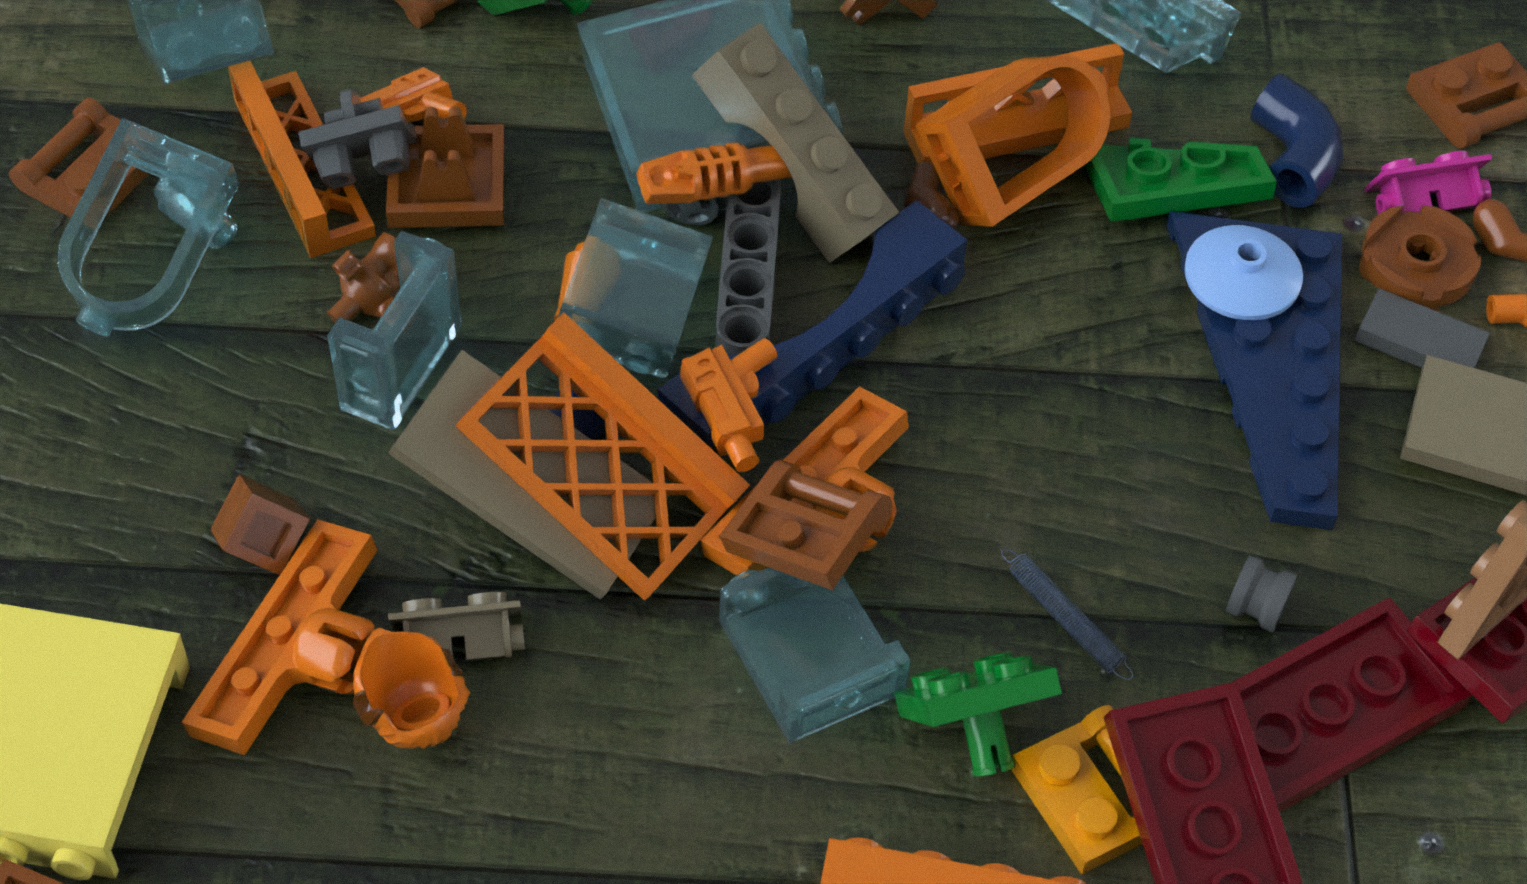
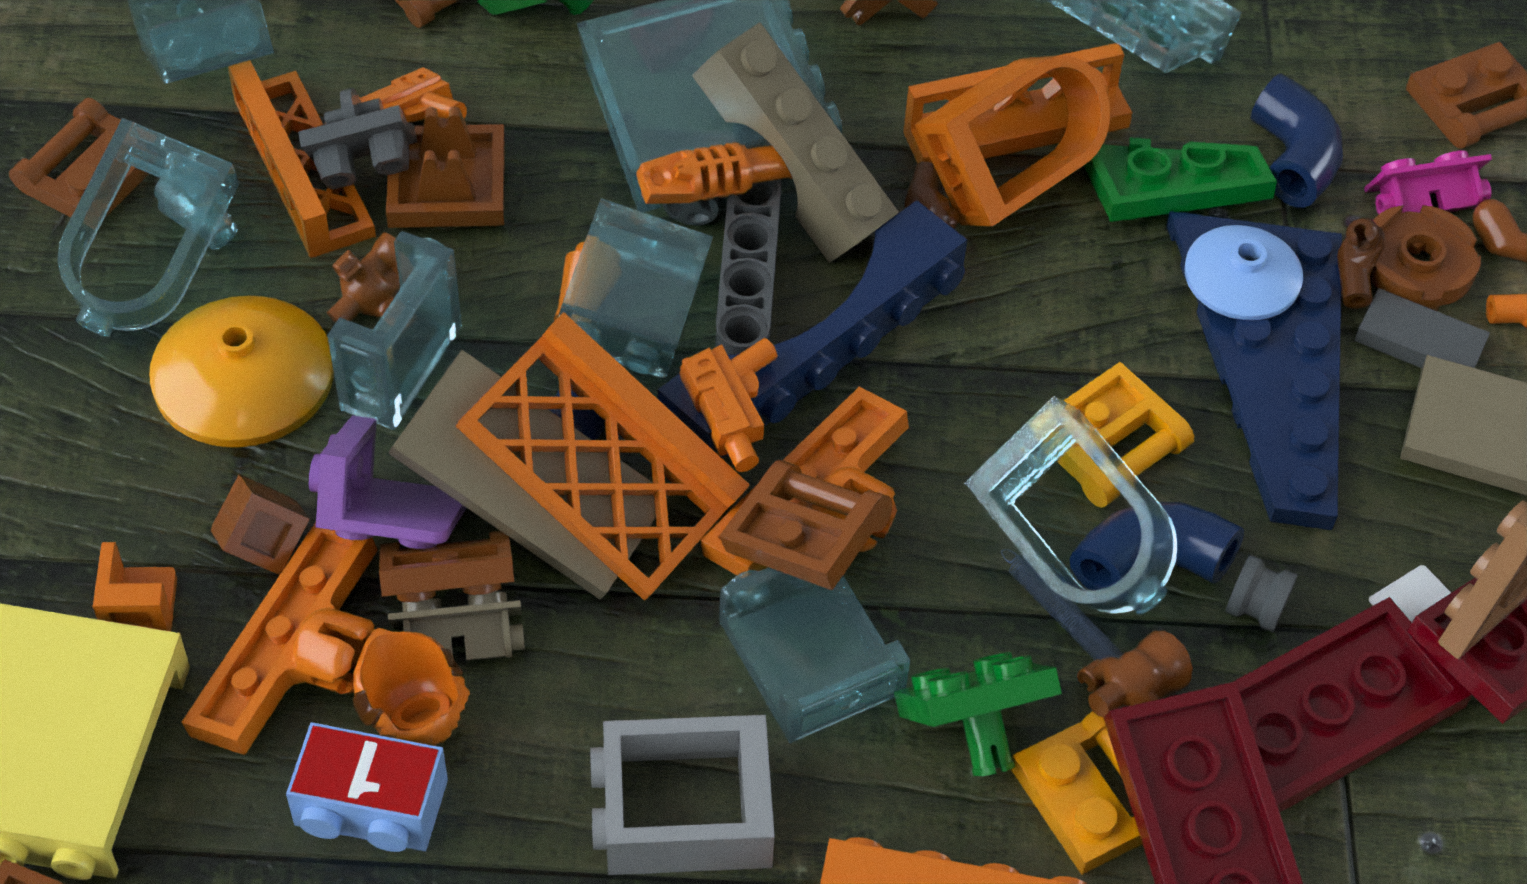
none -> orange panel [93,542,177,632]
none -> light orange dish [149,296,334,447]
none -> brick [286,722,448,852]
none -> medium lavender bracket [309,416,467,549]
none -> dark orange plate [379,531,514,602]
none -> light grey window [590,715,775,875]
none -> clear light blue window [965,396,1177,614]
none -> light orange plate [1030,362,1194,508]
none -> dark blue cylinder [1069,502,1244,598]
none -> dark orange piece [1077,631,1193,717]
none -> reddish brown arm [1337,218,1385,309]
none -> white sticker [1369,565,1451,622]

